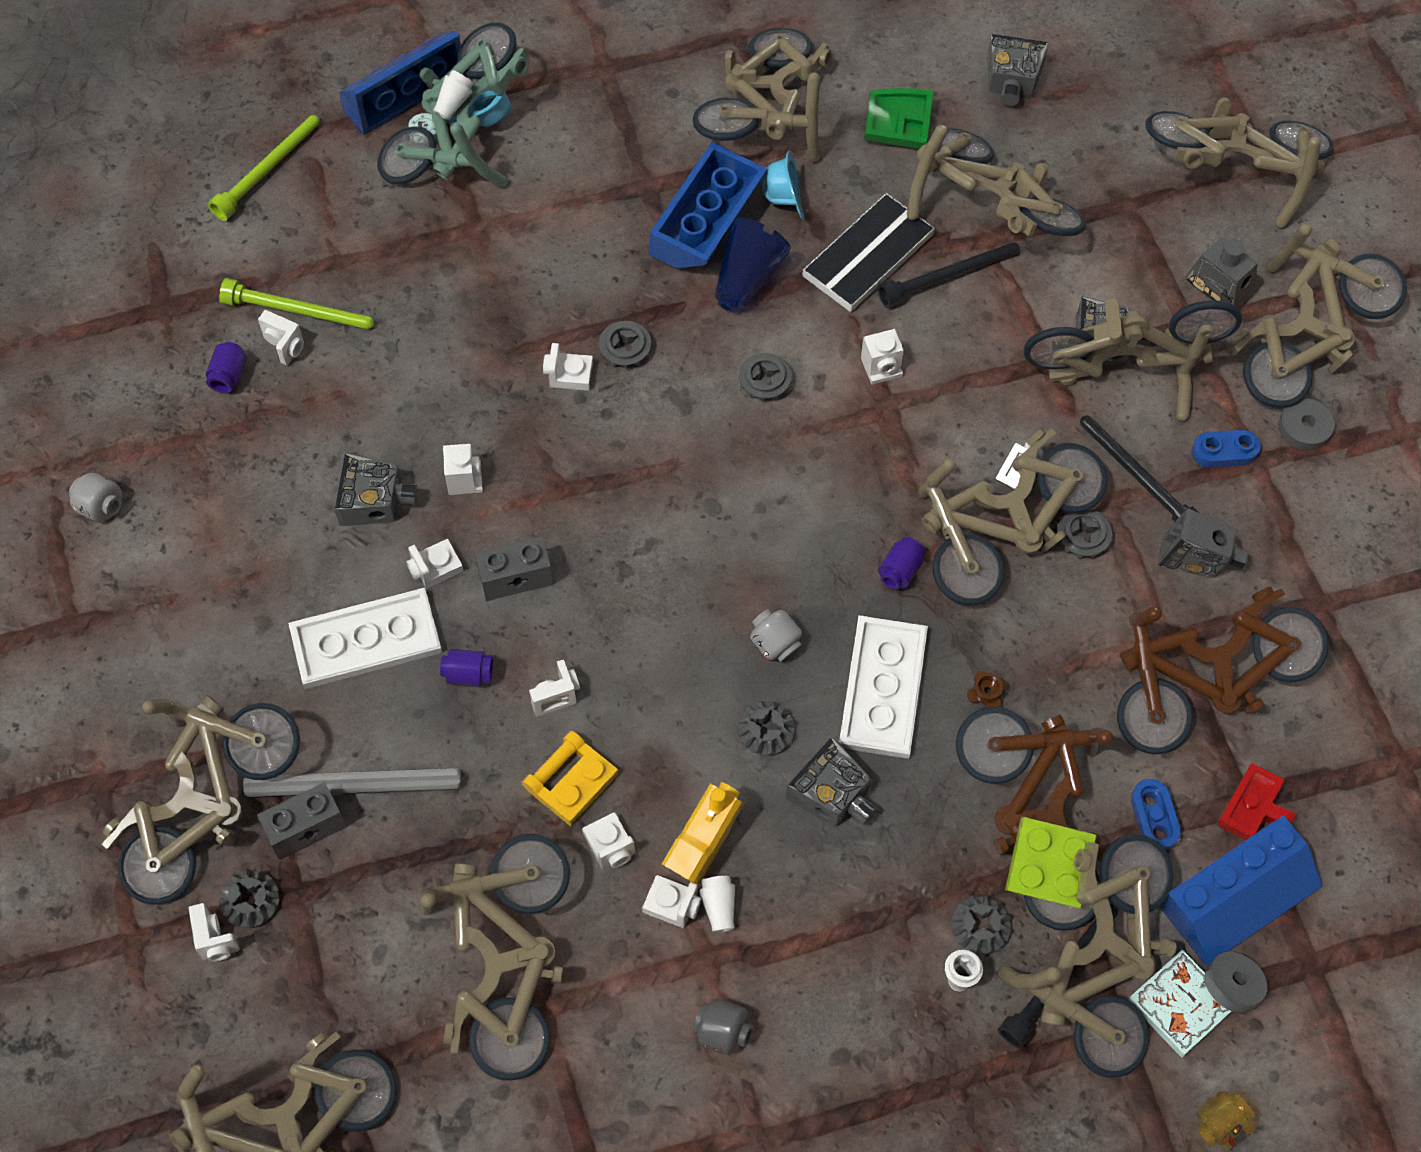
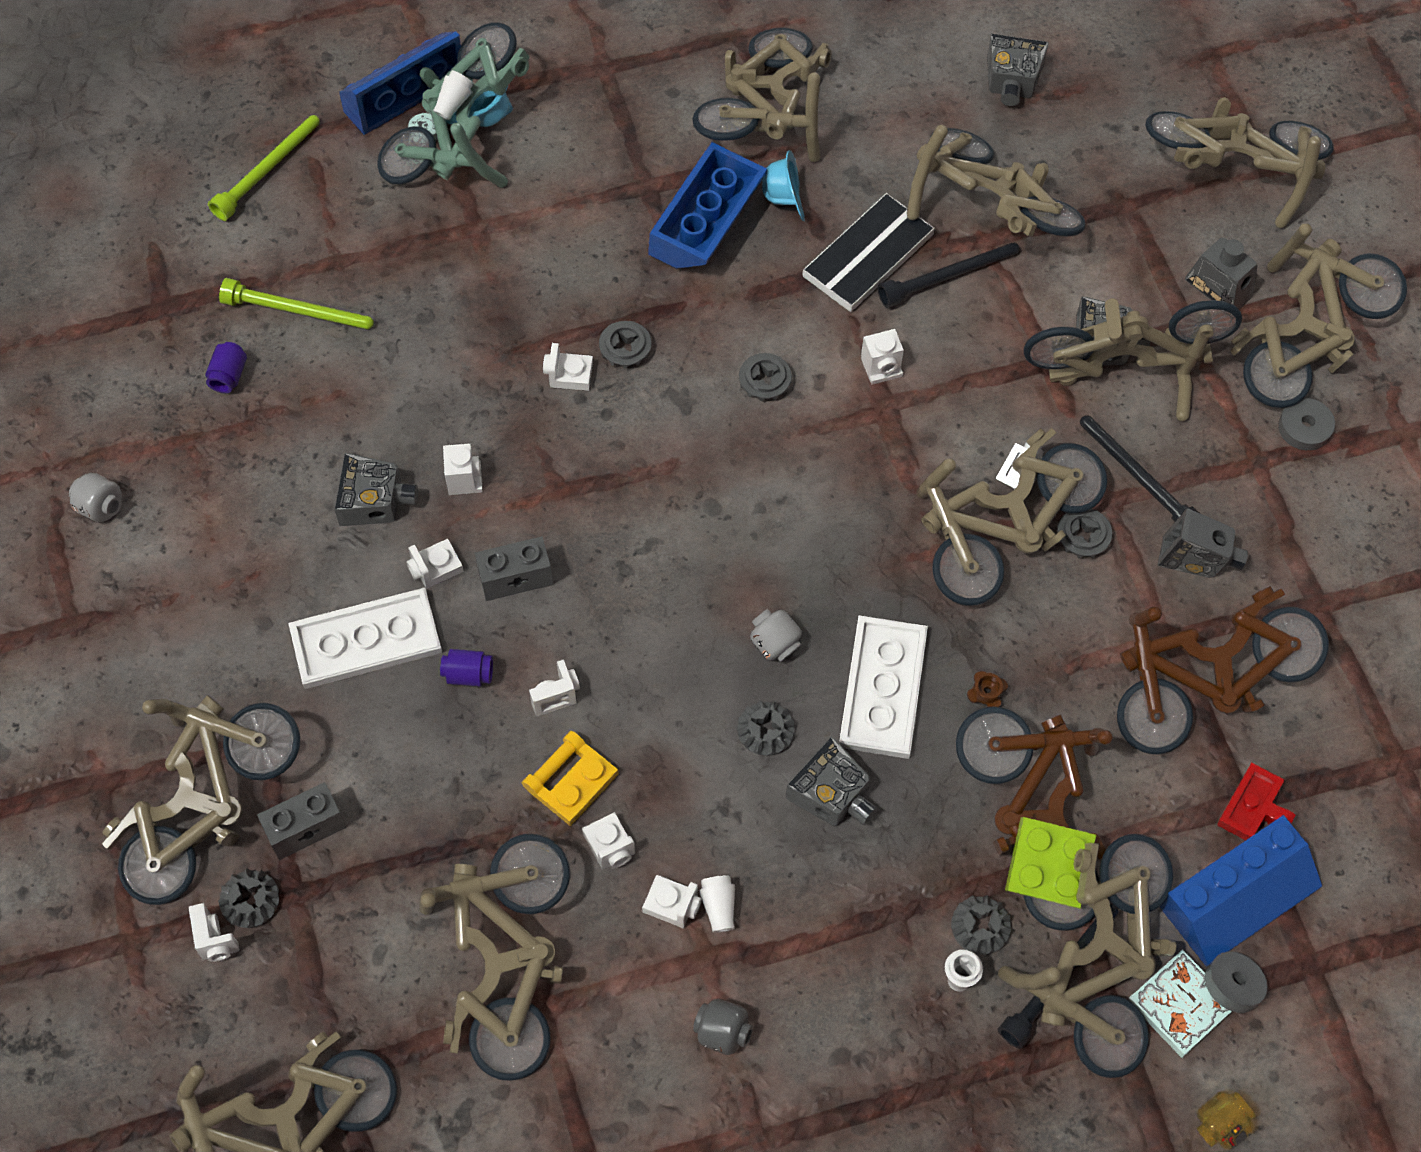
light grey axle [243,768,461,797] -> none
white bracket [258,310,304,366] -> none
yellow piece [662,781,744,885] -> none
clear blue cone [714,218,791,312] -> none
green plate [864,88,933,149] -> none
dark purple brick [878,537,925,589] -> none
blue plate [1131,779,1180,851] -> none
blue plate [1191,430,1261,468] -> none

